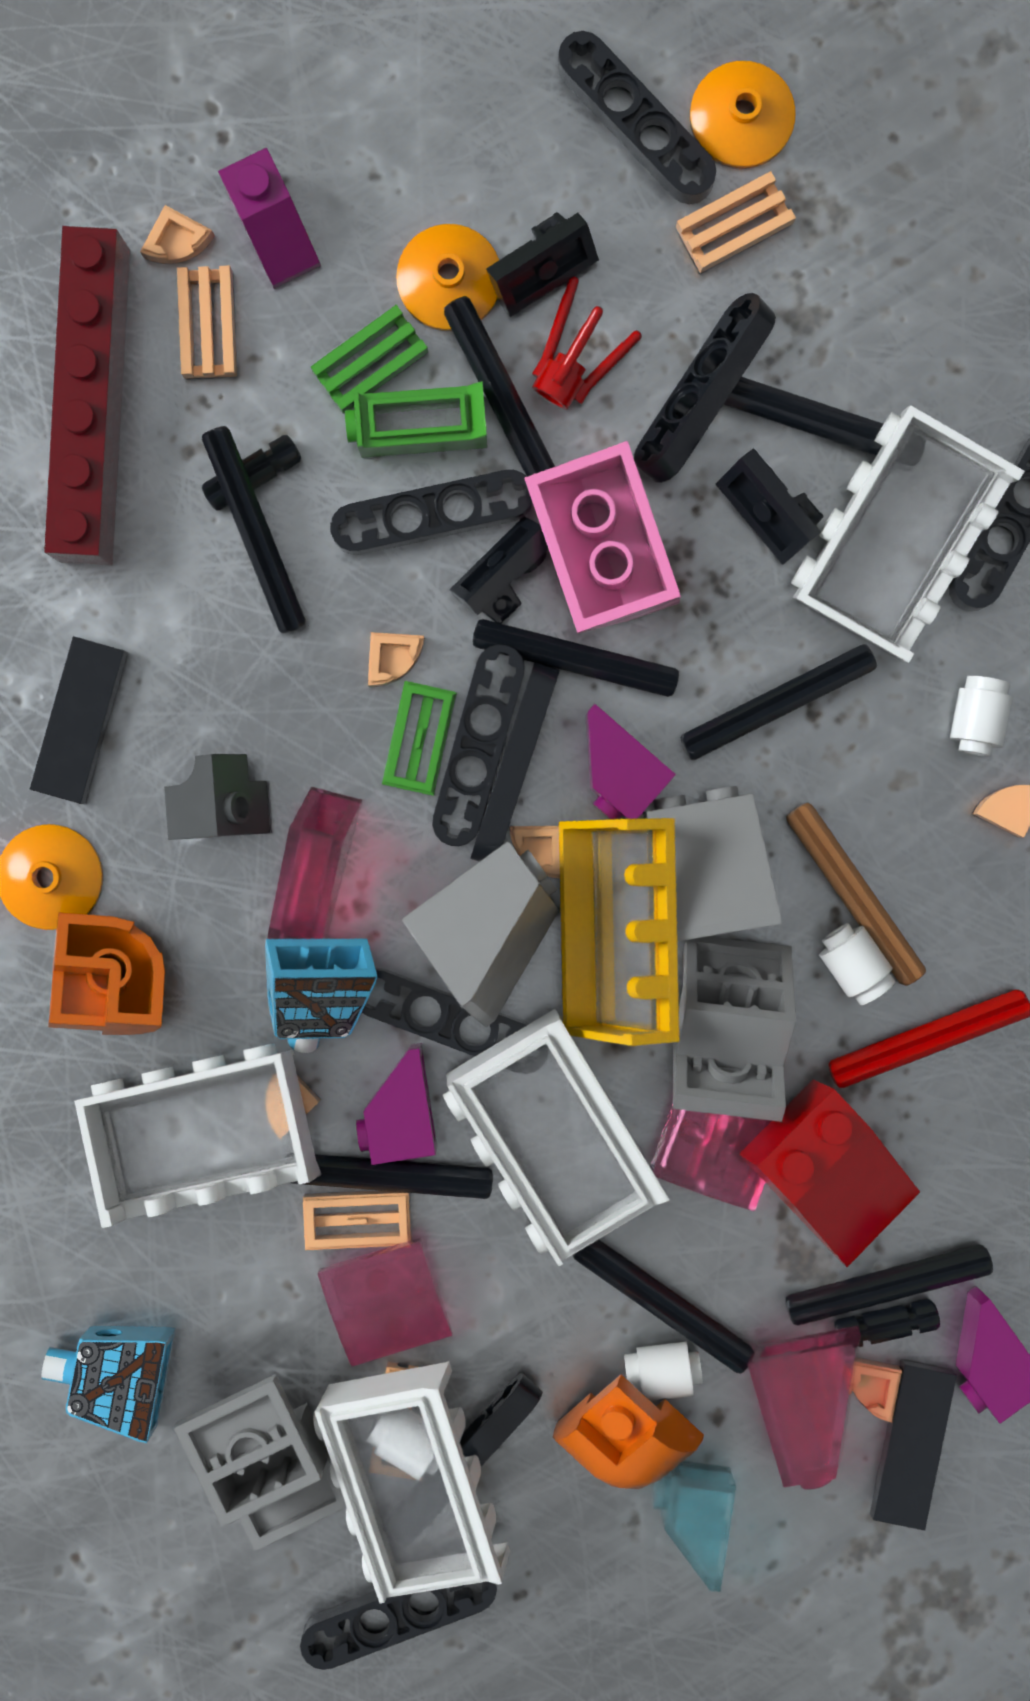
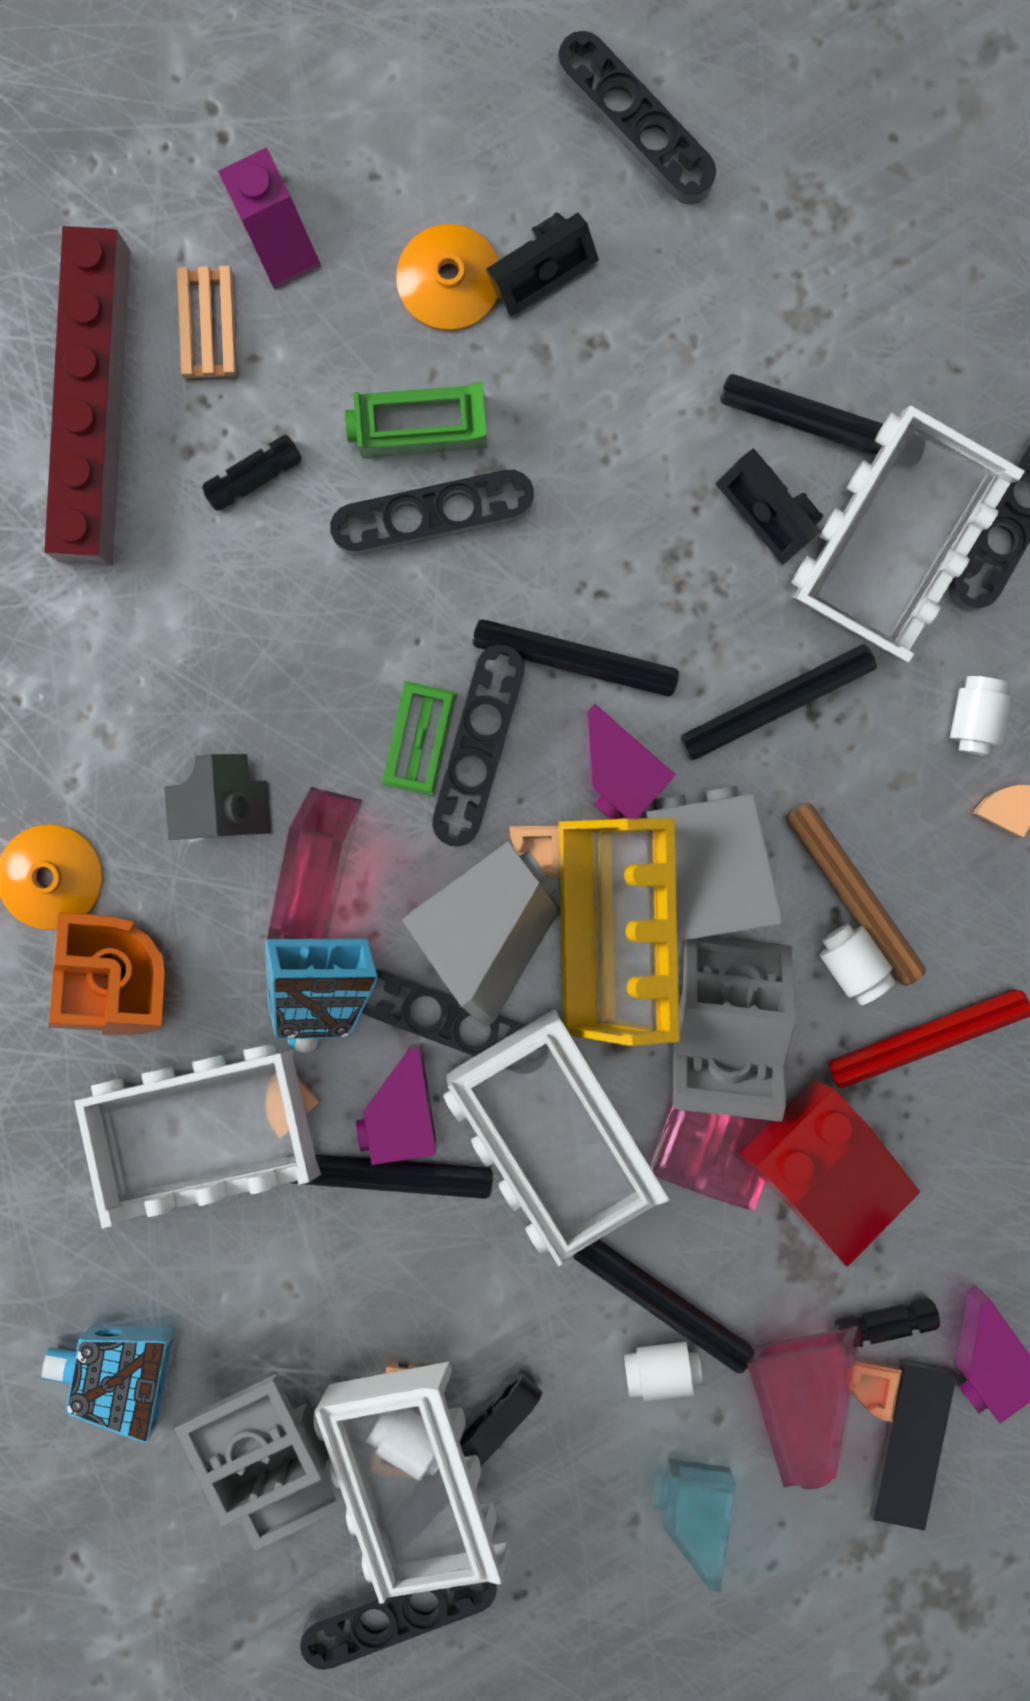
black tile [30,636,128,804] -> none
light nougat tile [140,205,215,264] -> none
black axle [202,426,306,633] -> none
light nougat tile [303,1190,412,1250] -> none
bright green tile [310,304,428,414] -> none
clear pink slope [317,1237,453,1367] -> none
light nougat tile [368,632,425,687] -> none
black axle [444,296,555,477] -> none
black hinge [449,516,548,624] -> none
black beam [470,662,560,862] -> none
bright pink slope [524,441,681,633] -> none
red plant [532,276,642,410] -> none
orange brick [553,1374,704,1490] -> none
black beam [634,293,776,483] -> none
light nougat tile [676,171,796,274] -> none
light orange dish [690,61,796,169] -> none
black axle [786,1245,993,1326] -> none

